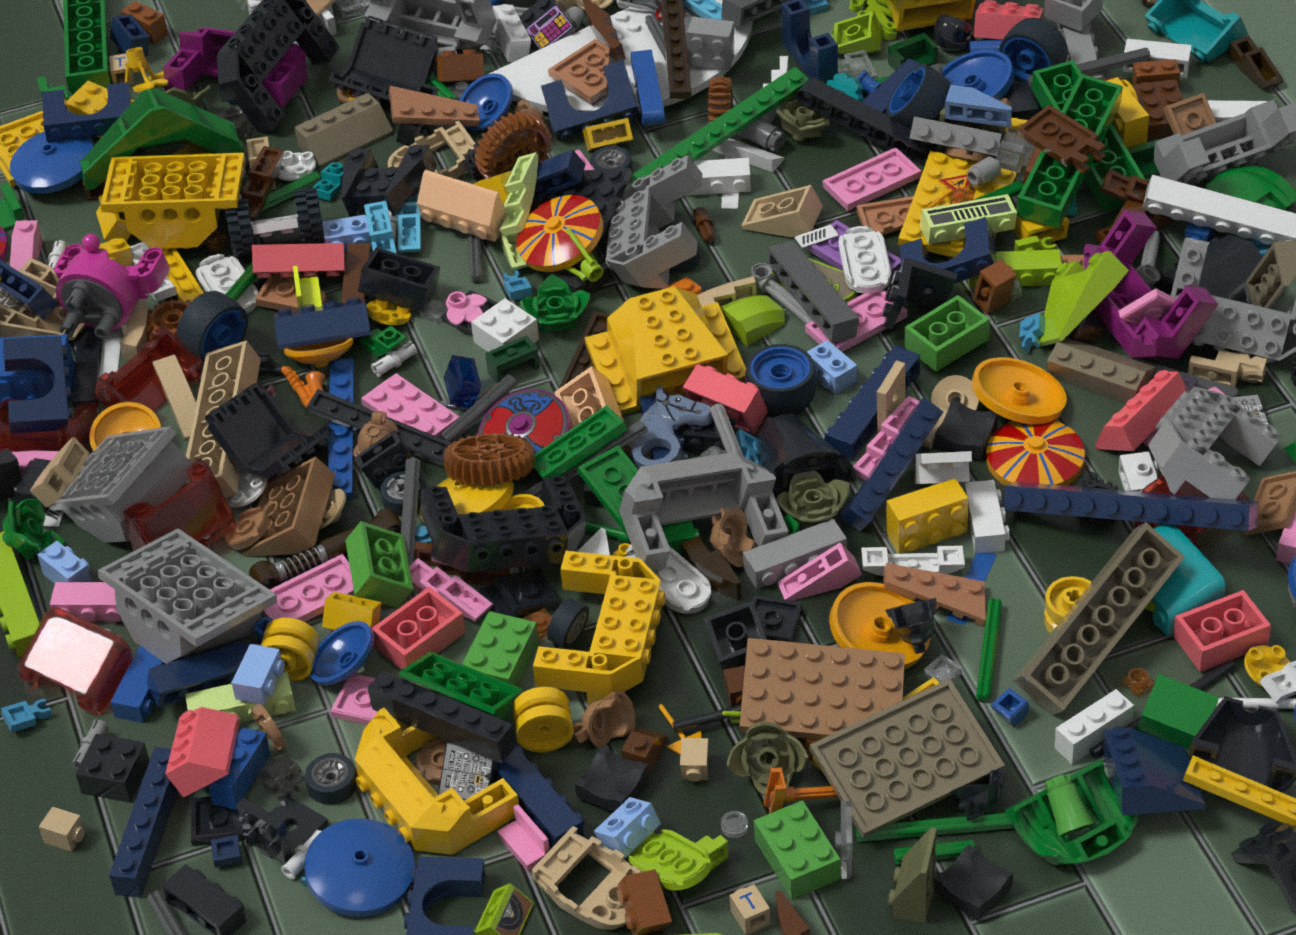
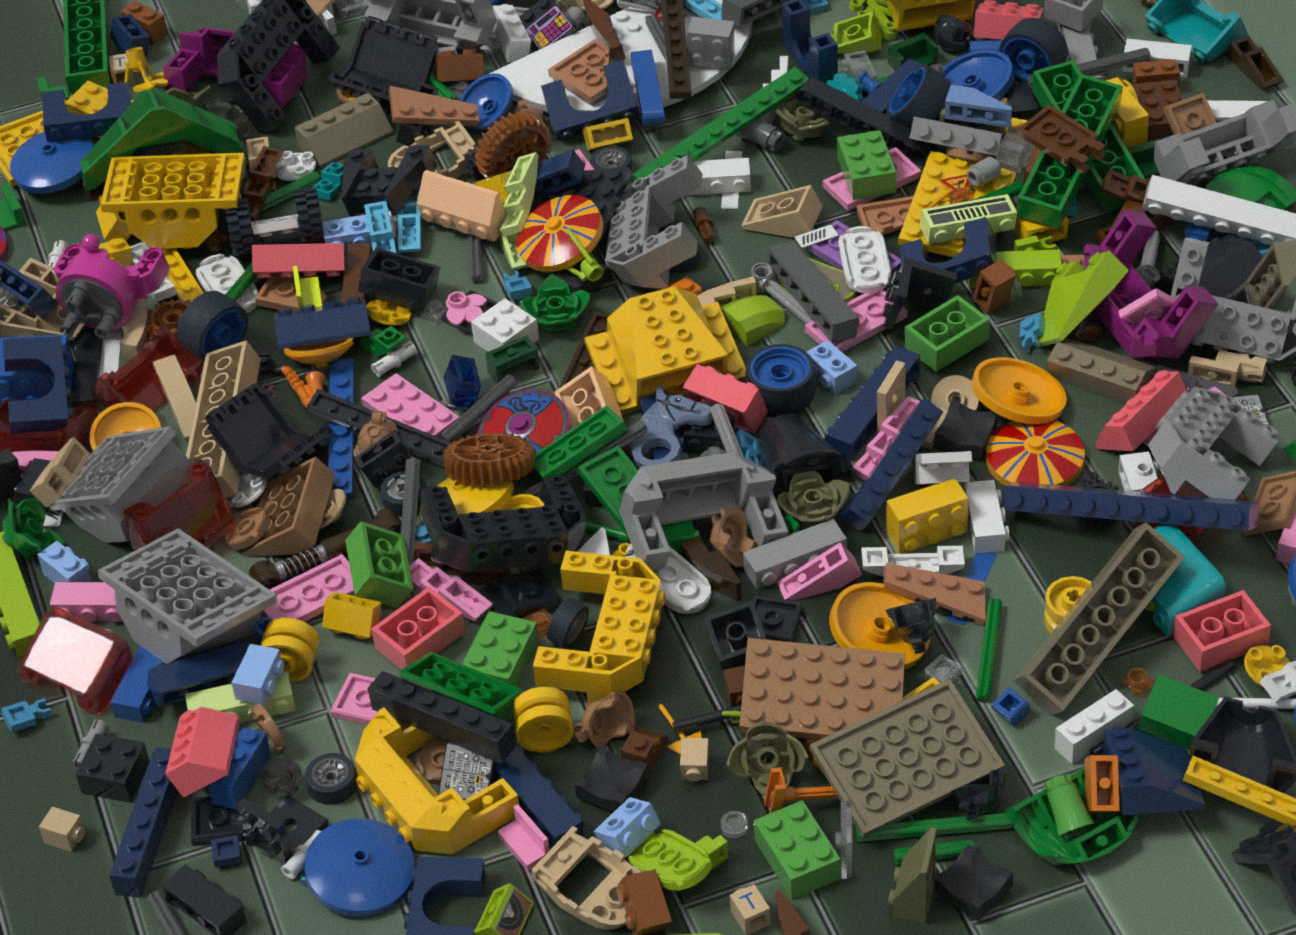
bright pink slope [10,220,43,271] -> none
blue dish [310,621,374,685] -> none
dark orange gear [708,76,733,123] -> none
white slope [712,138,784,173] -> none
none -> bright green brick [837,130,896,200]
none -> orange brick [1084,755,1120,814]

